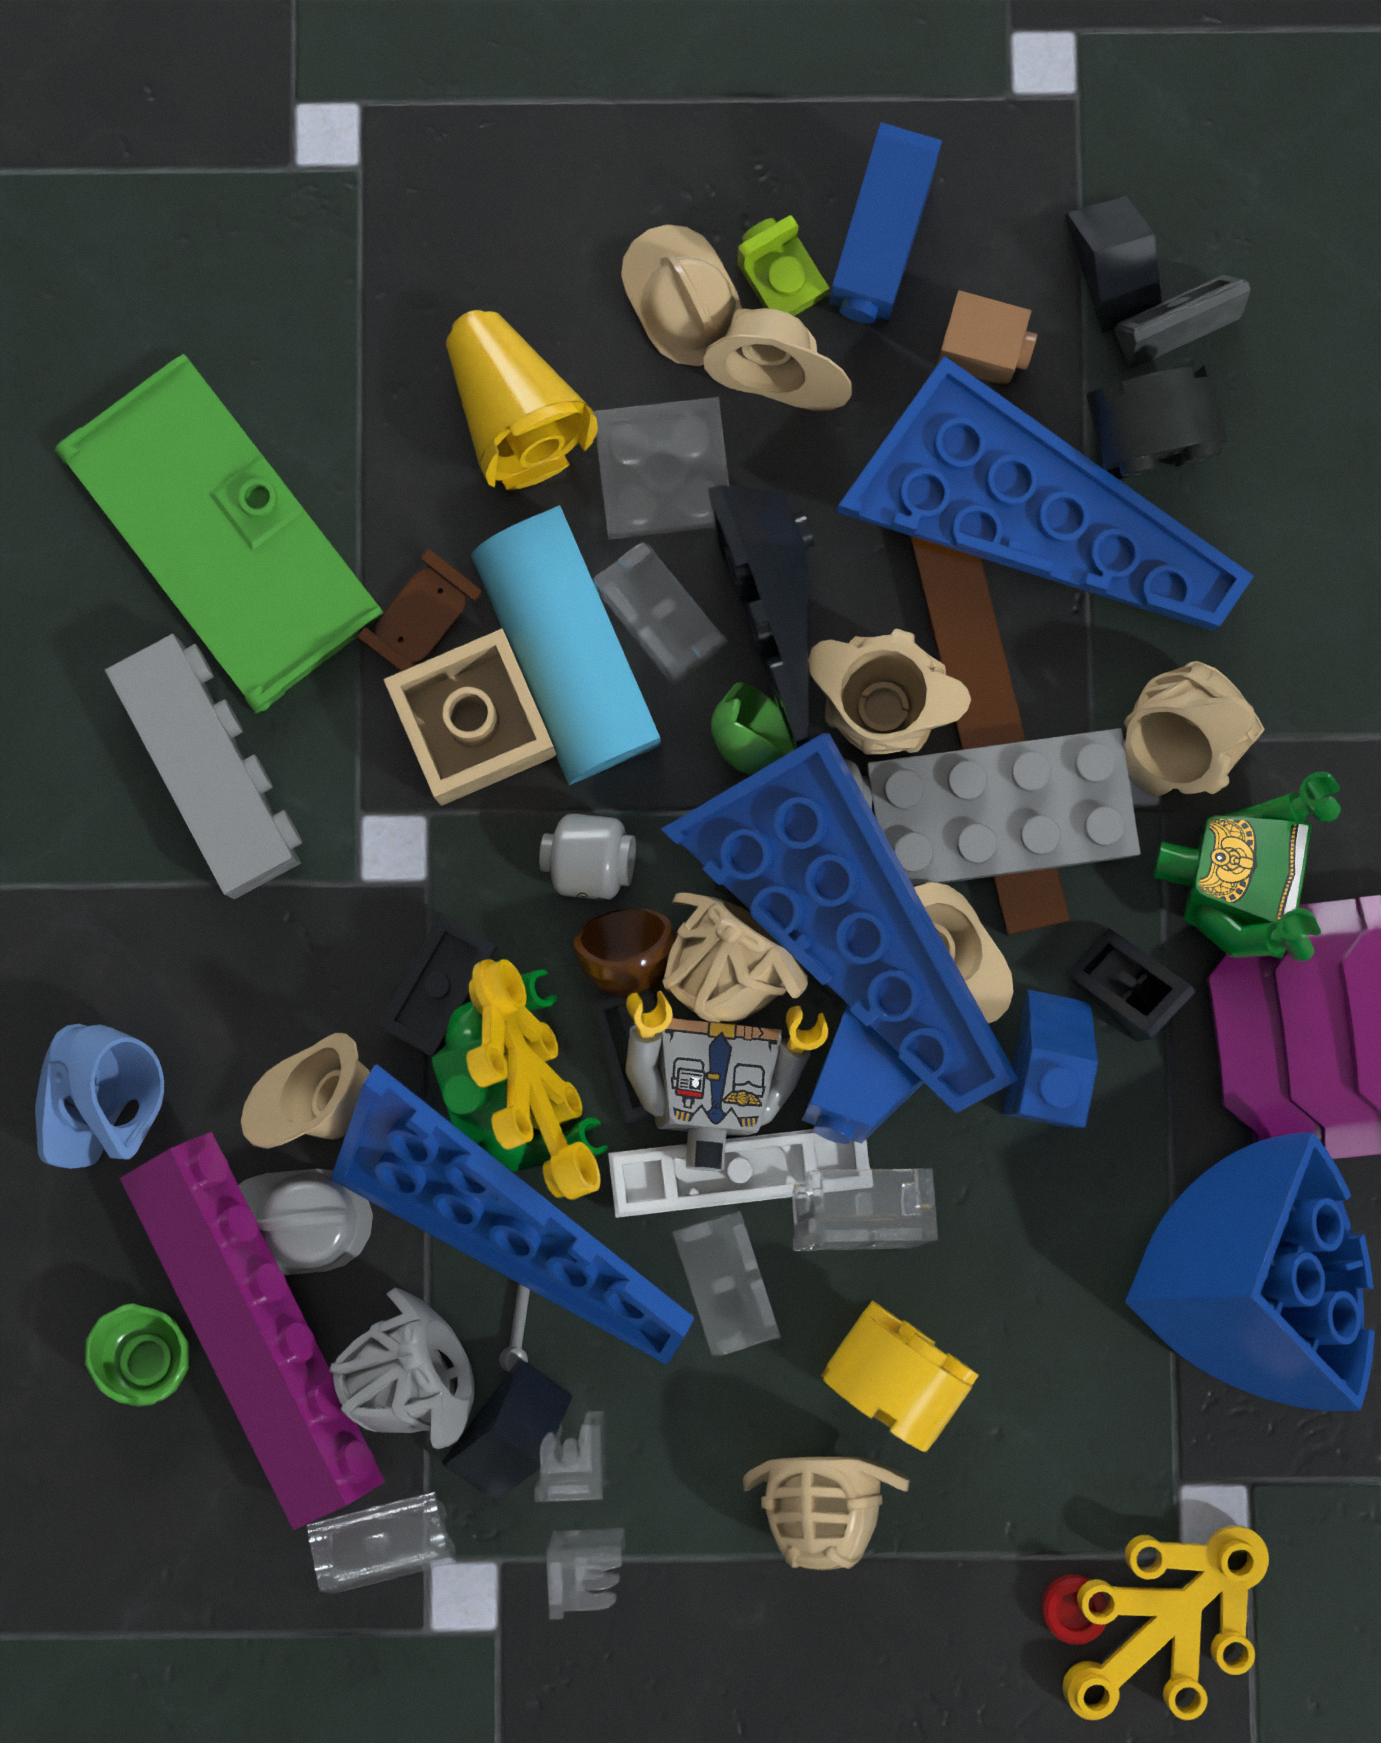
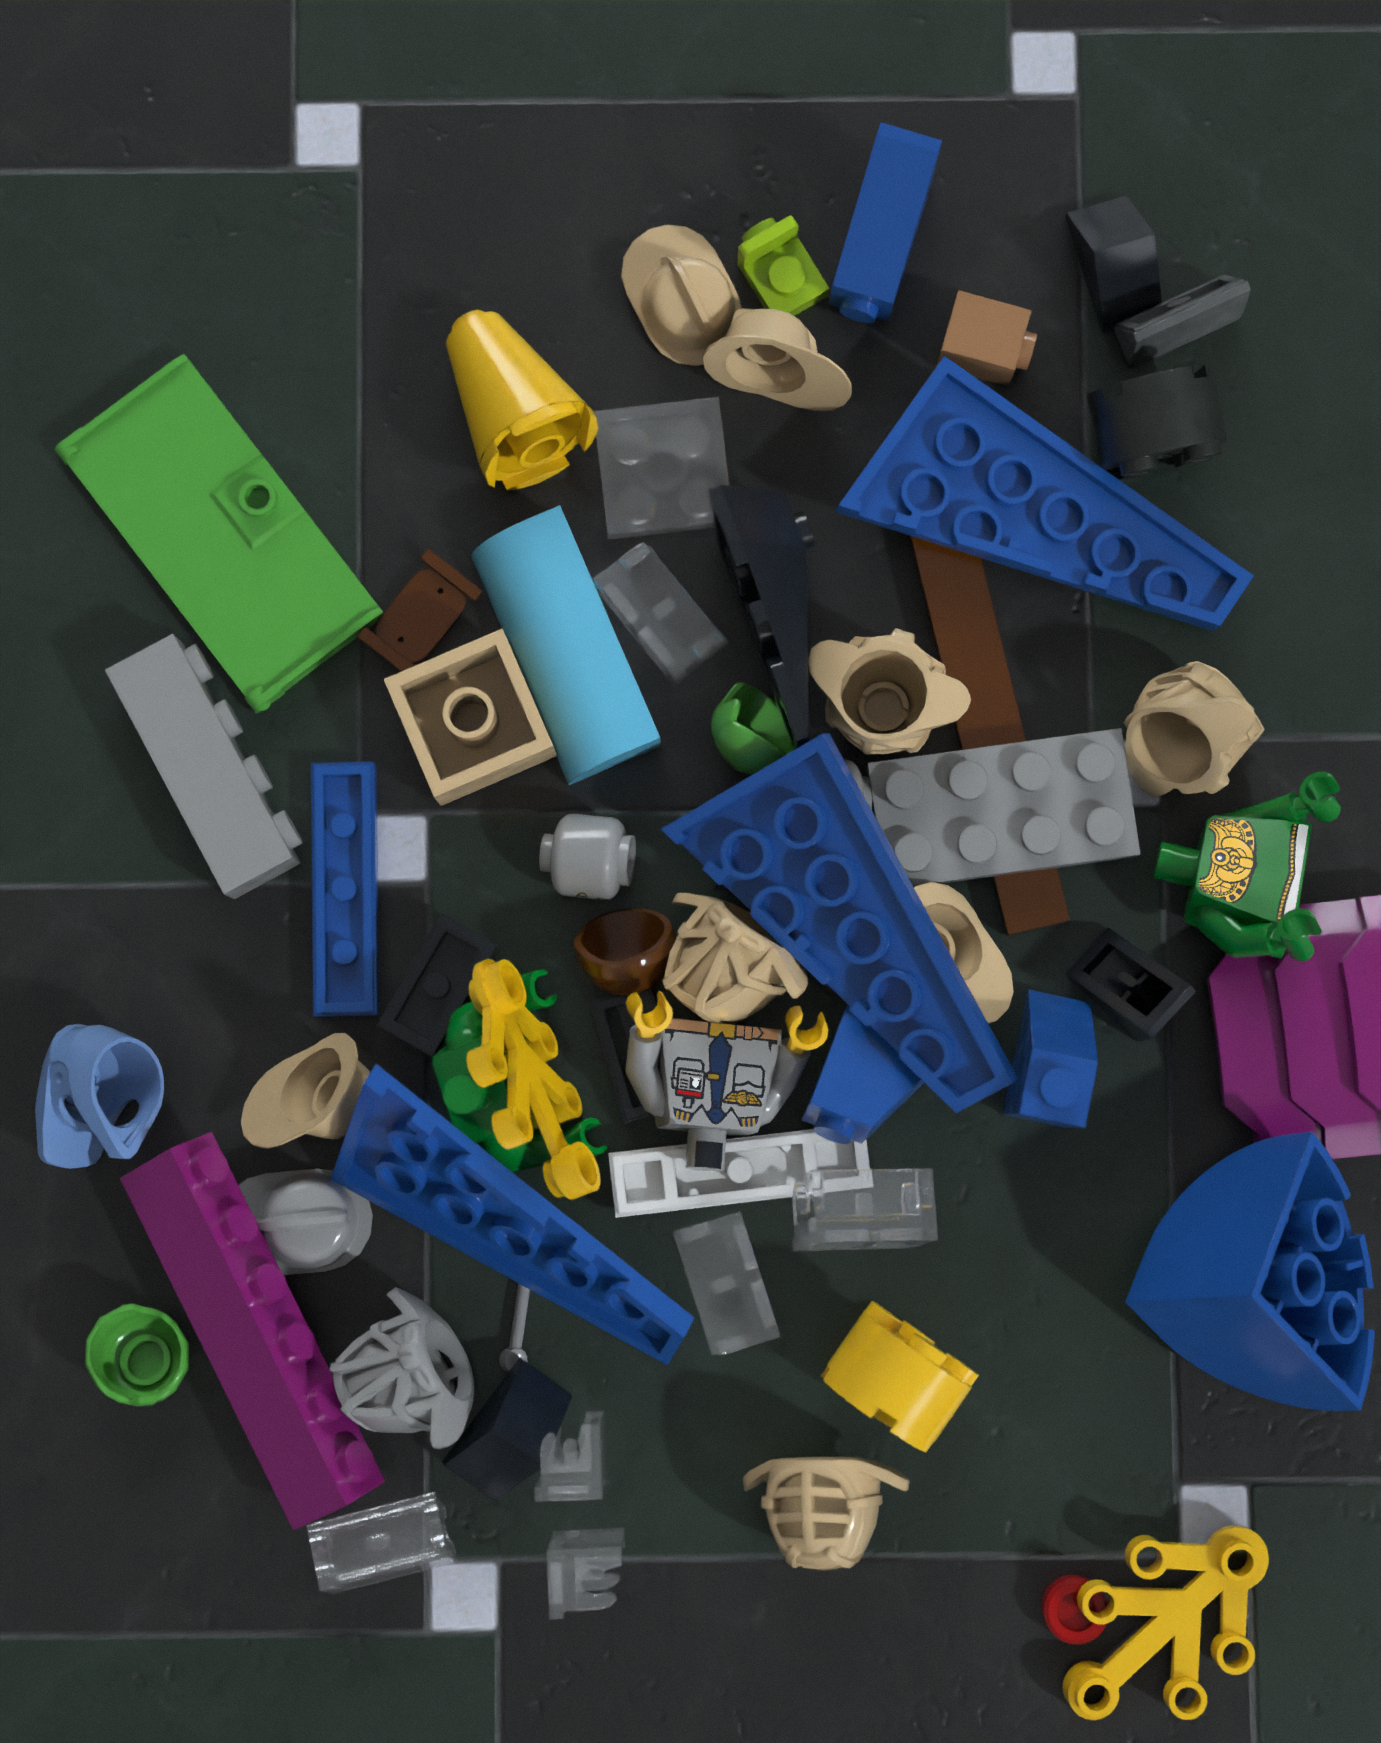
none -> blue tile [311,762,379,1017]

